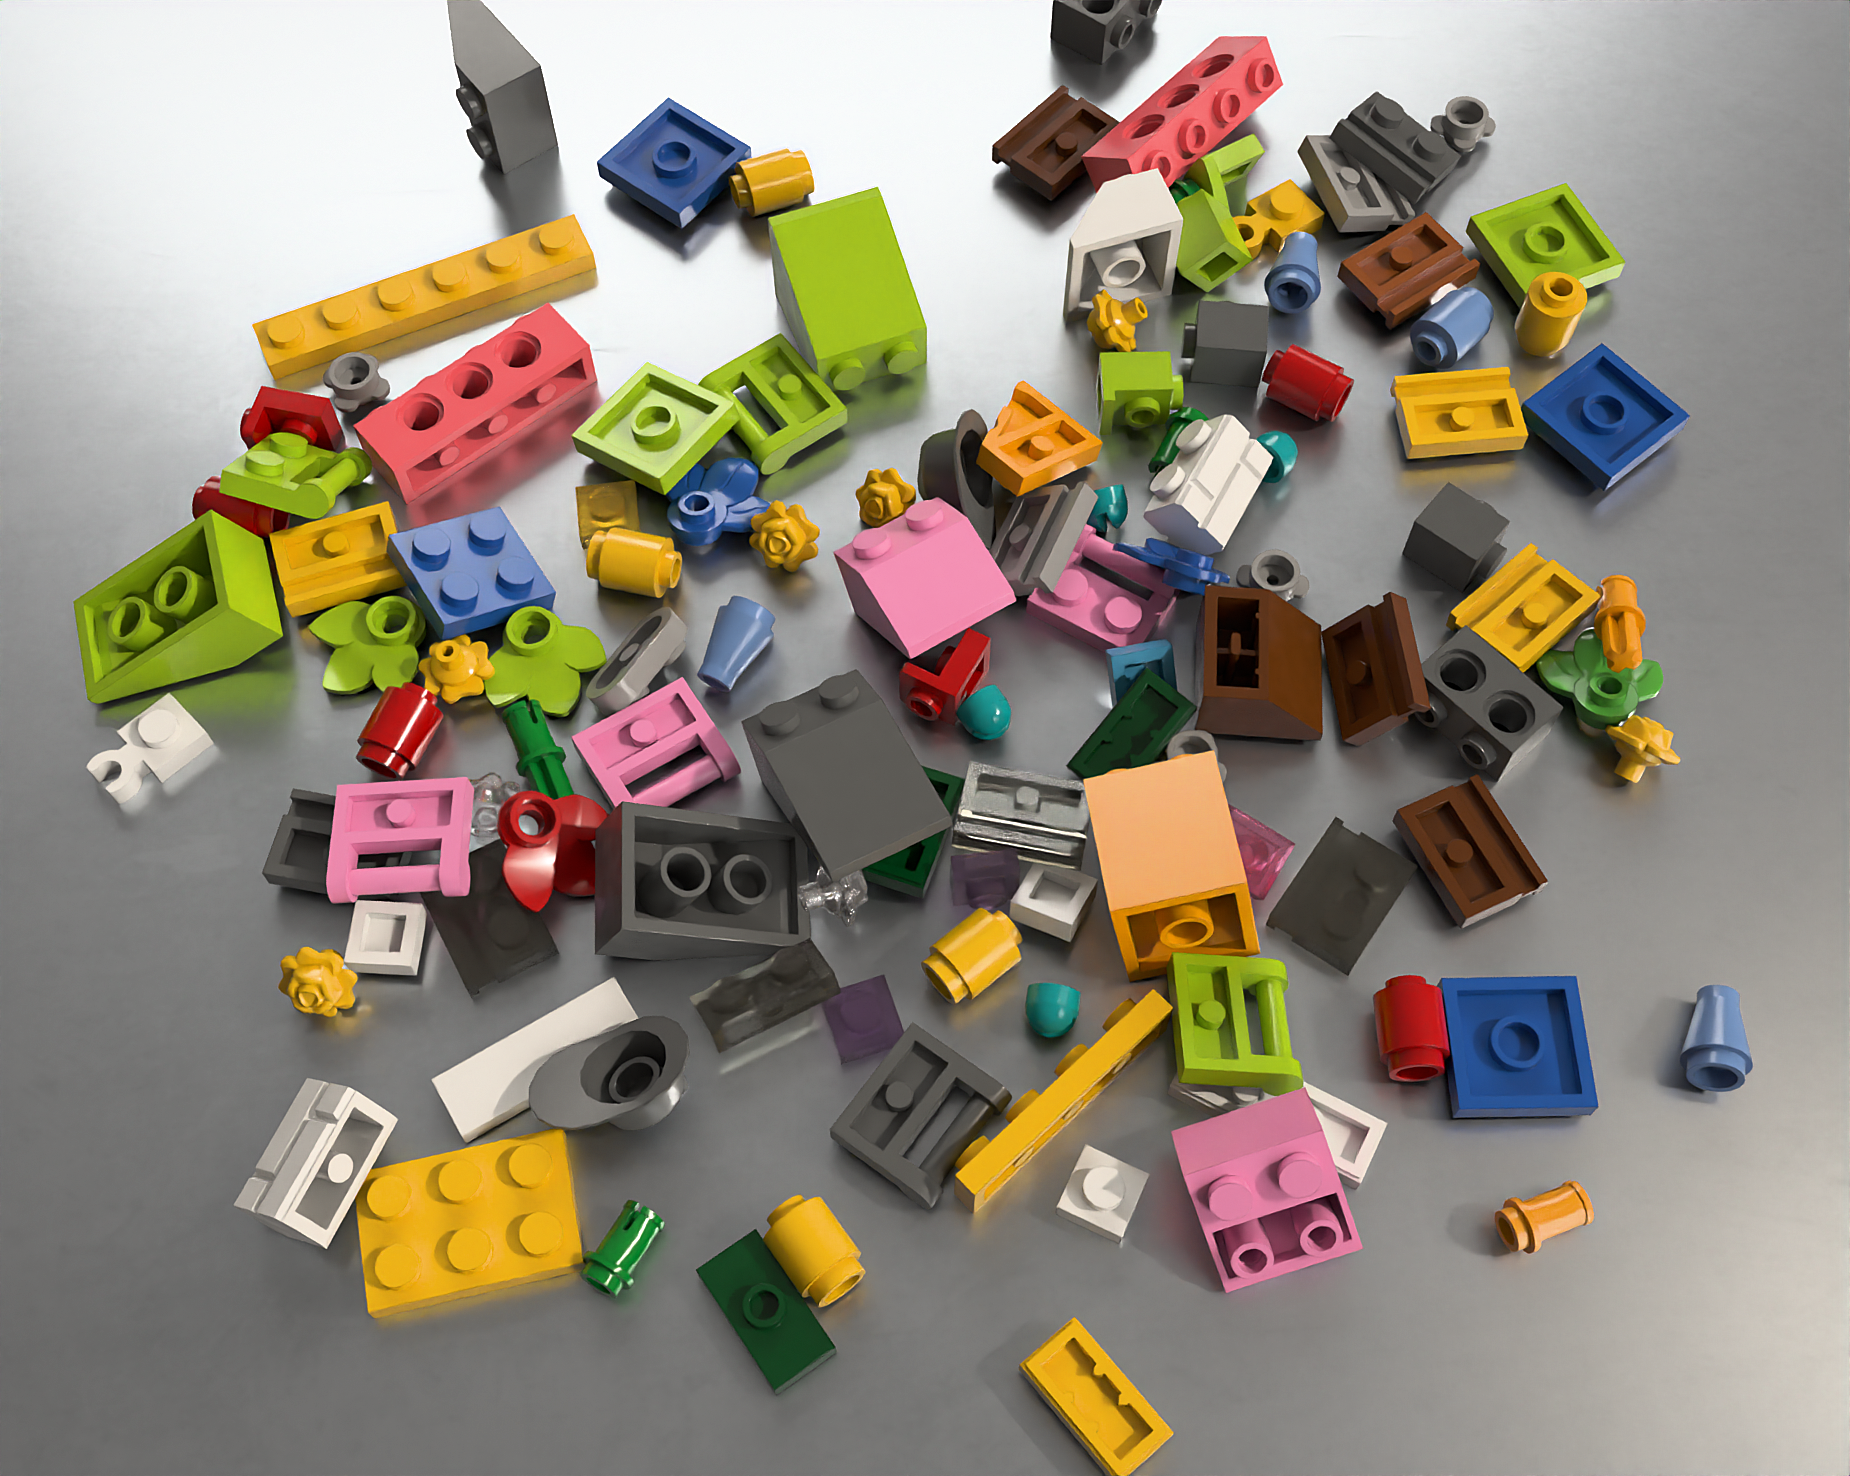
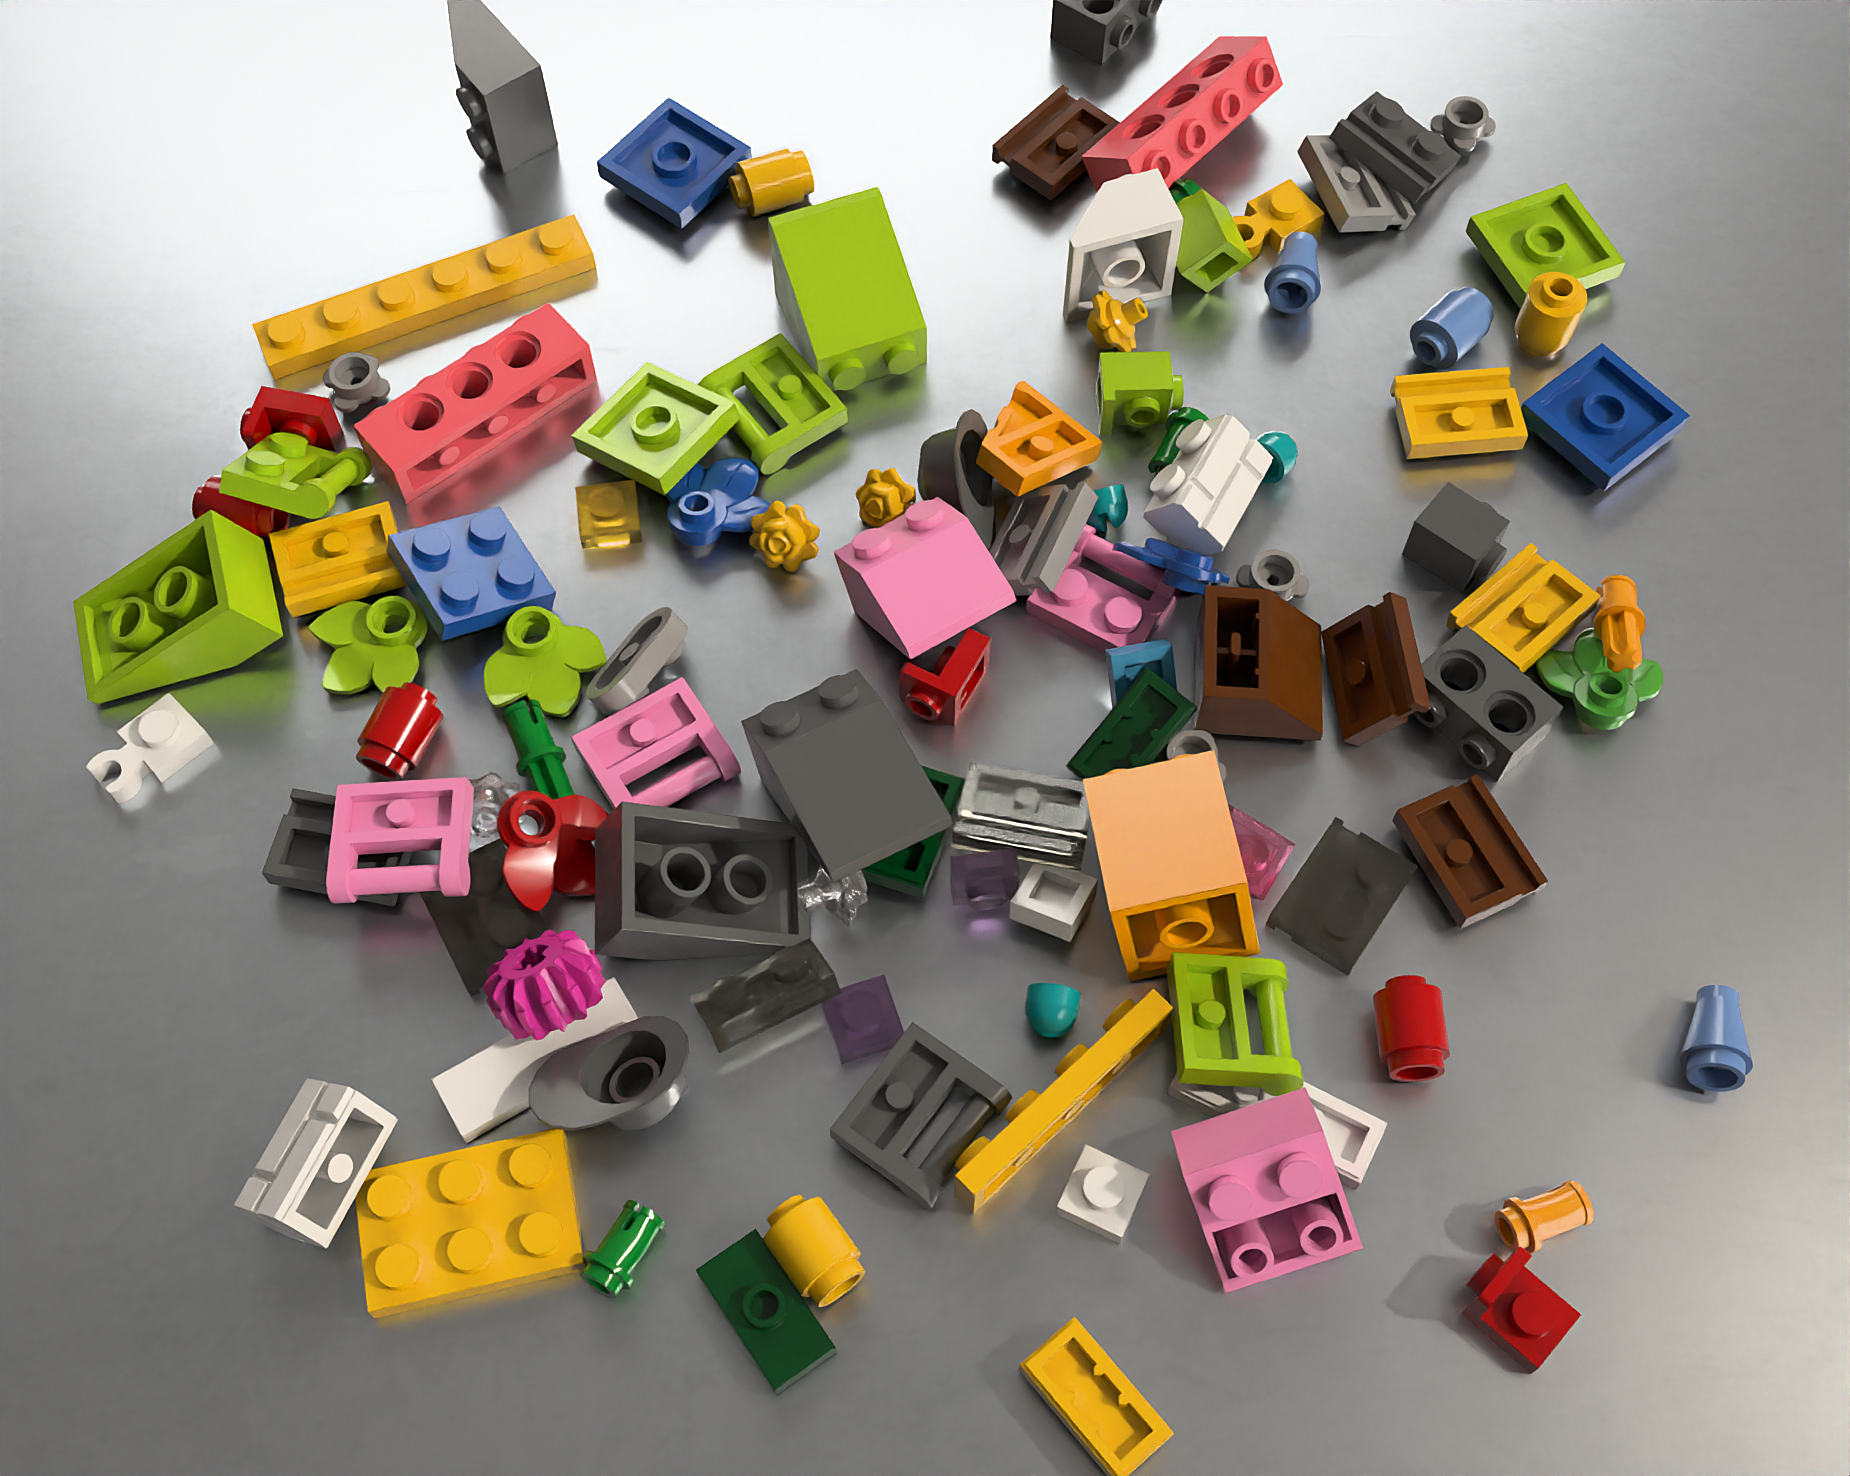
yellow plant [278,946,358,1017] -> none
white plate [344,900,427,975] -> none
yellow plant [418,634,495,704] -> none
yellow brick [586,527,682,598] -> none
medium blue cone [697,596,776,692] -> none
yellow brick [921,908,1023,1005] -> none
teal hinge [956,685,1011,741] -> none
dark grey brick [1181,300,1269,388] -> none
lime tile [1182,133,1265,210] -> none
red brick [1262,344,1354,422] -> none
dark orange plate [1337,212,1480,330] -> none
blue plate [1437,976,1599,1118] -> none
yellow plant [1605,715,1681,783] -> none
none -> dark pink gear [483,930,606,1041]
none -> red bracket [1461,1246,1581,1374]

